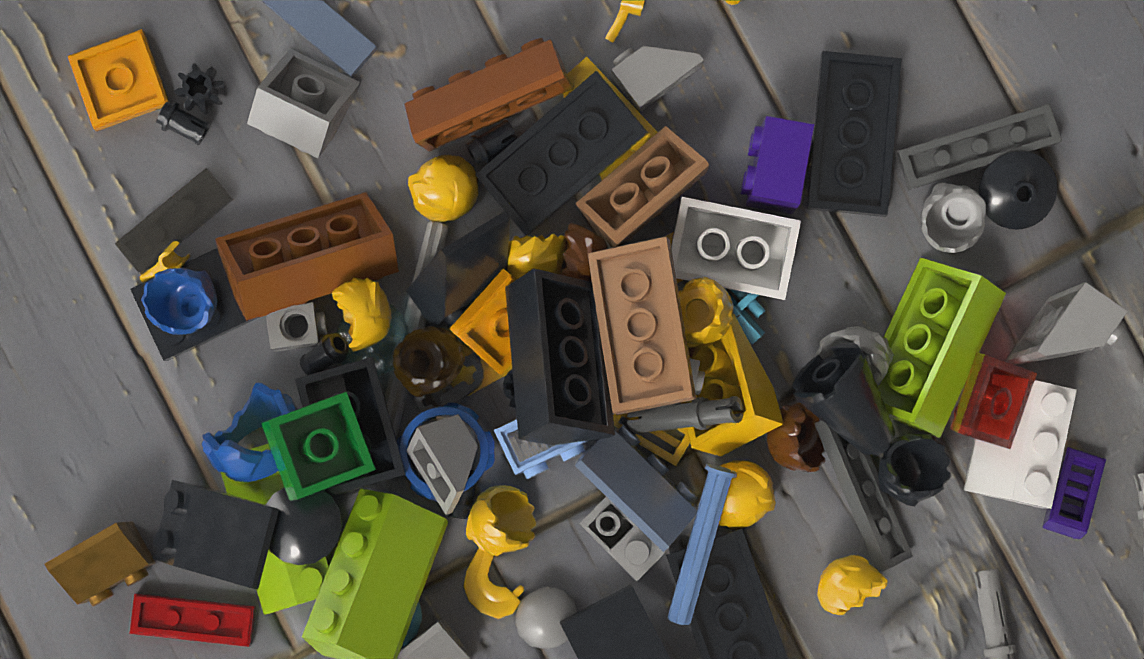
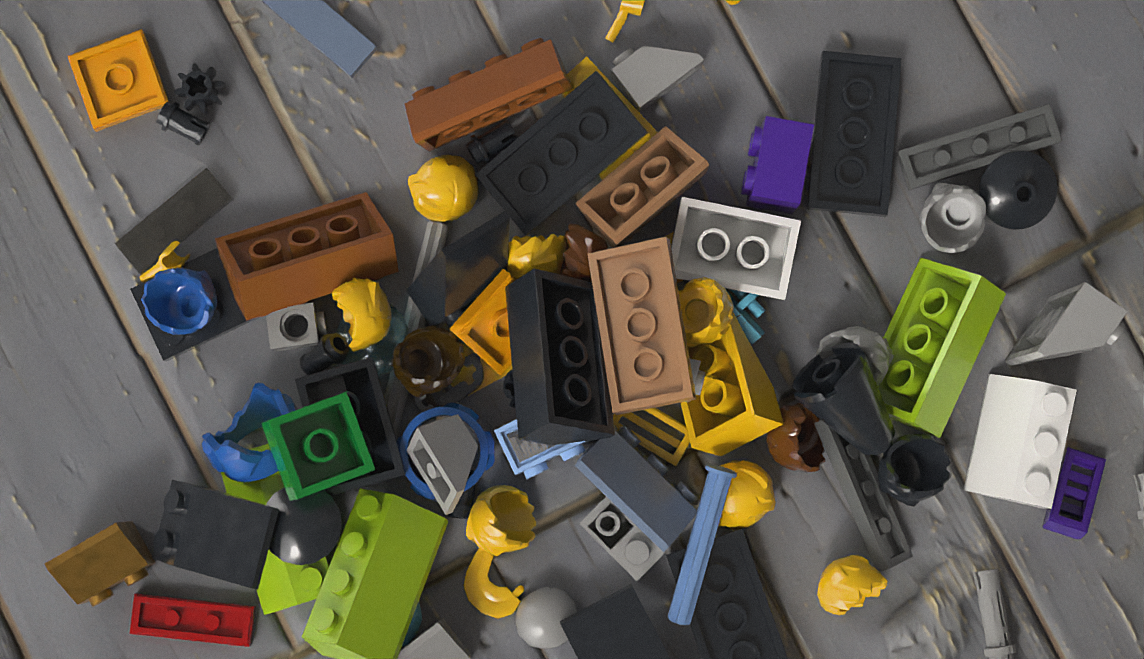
light grey slope [247,49,360,158] -> none
dark grey pin [627,396,744,434] -> none
clear red slope [950,353,1037,449] -> none

